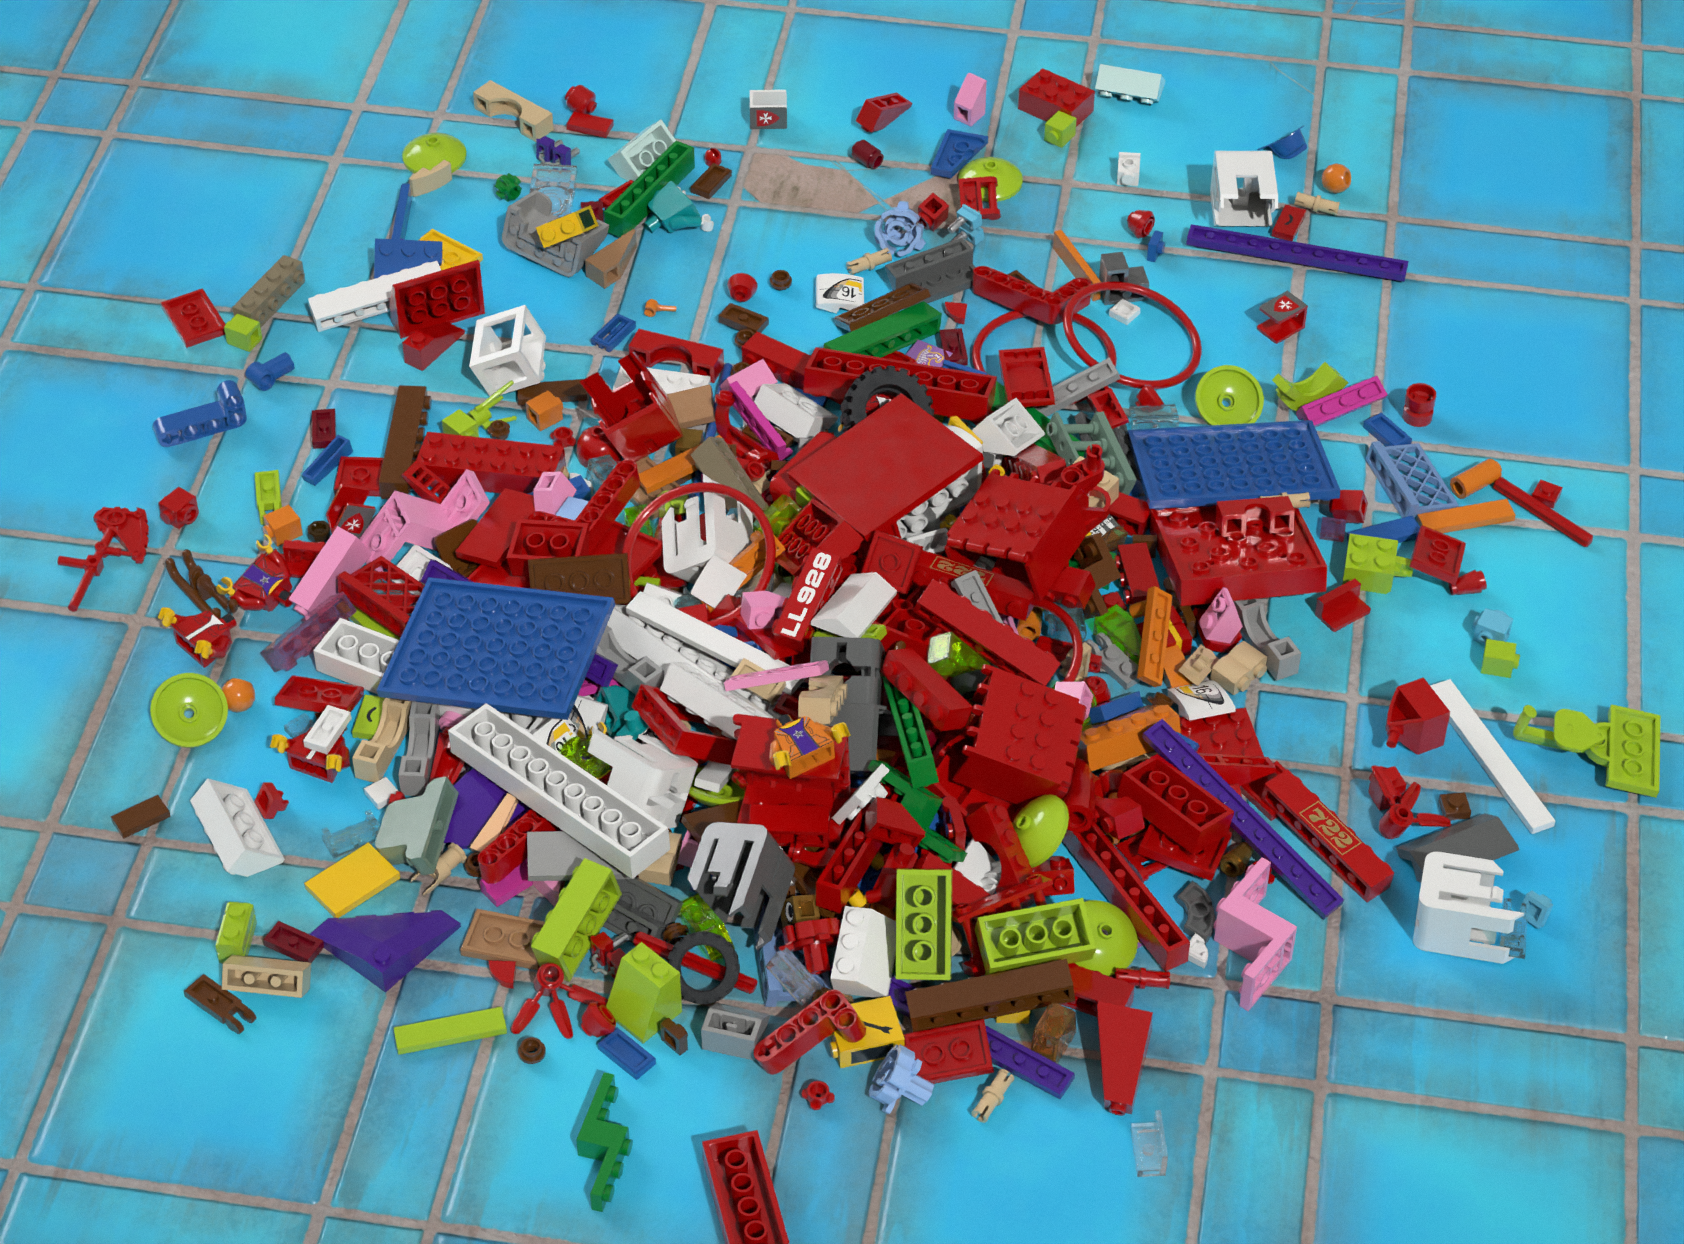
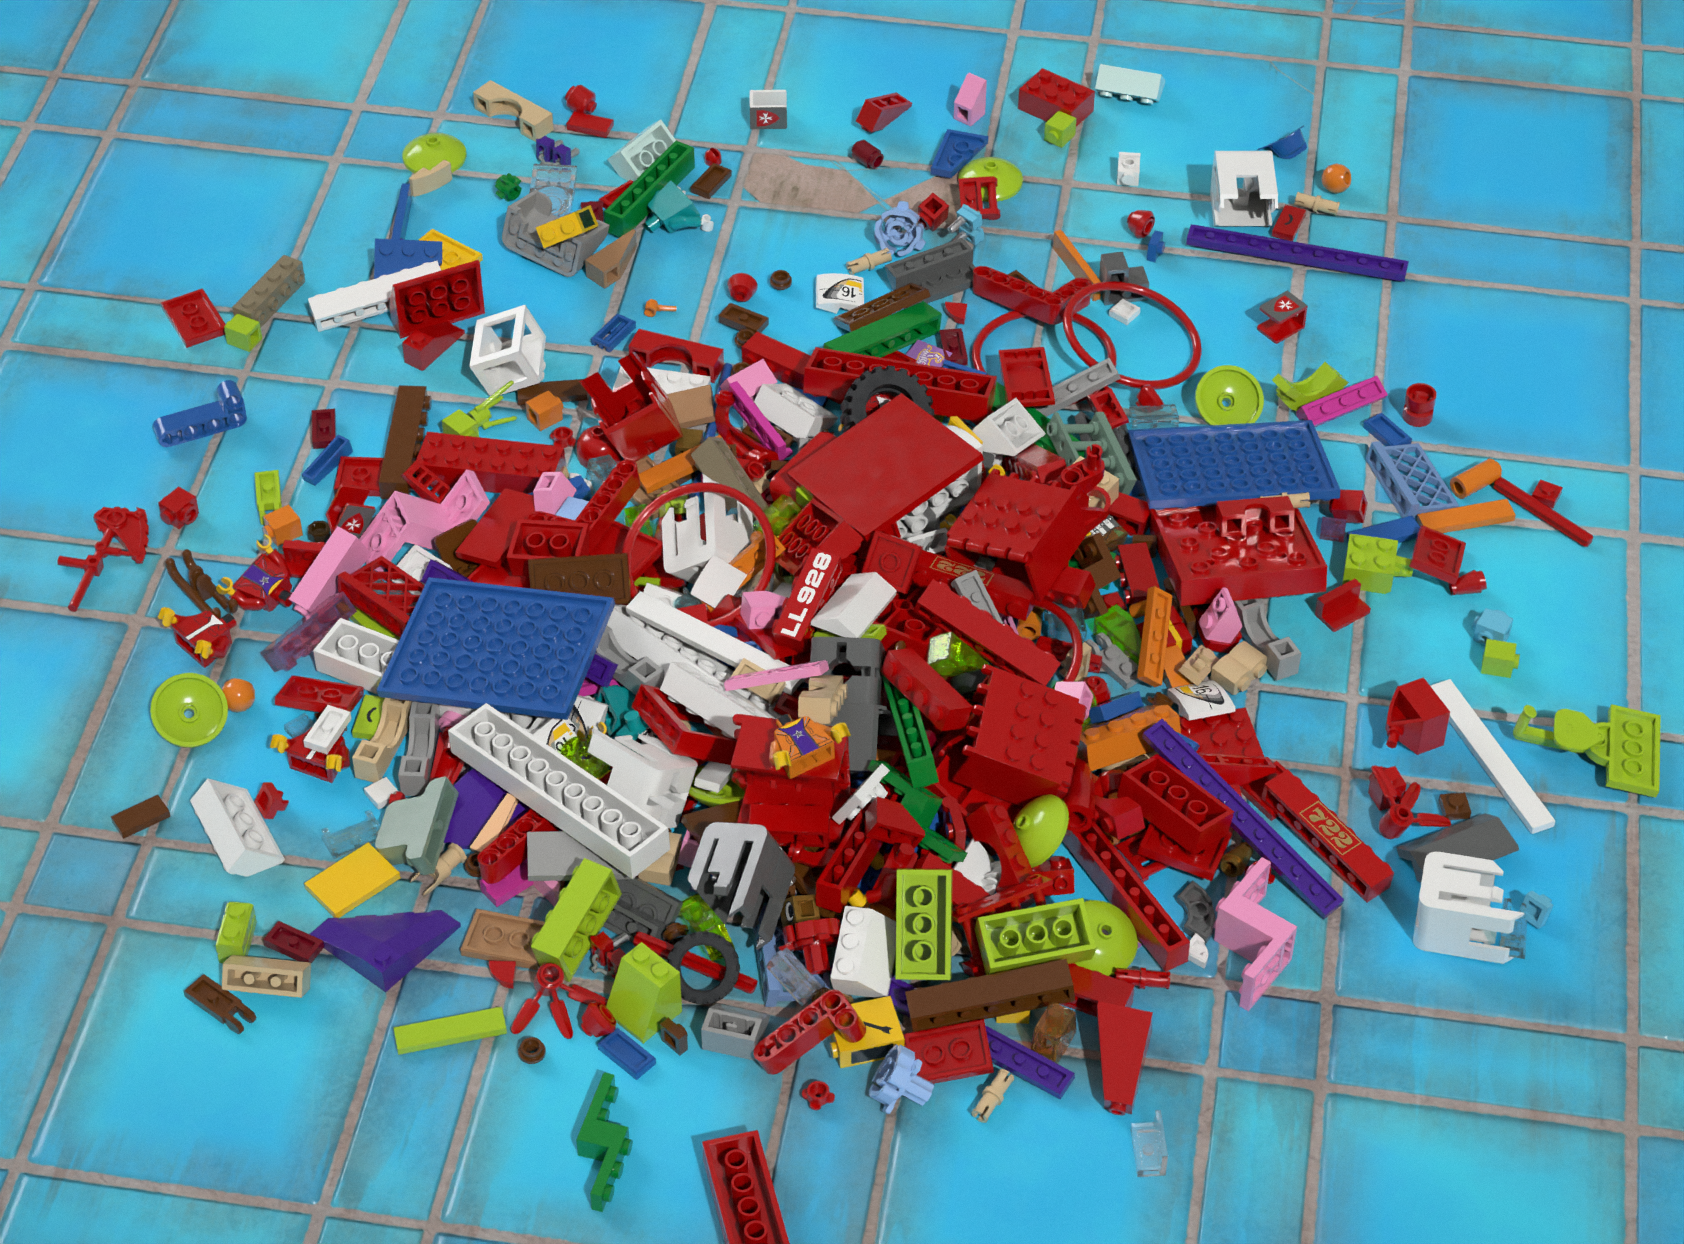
blue piece [245,352,295,391] -> none
reddish brown plate [487,420,510,440] -> none

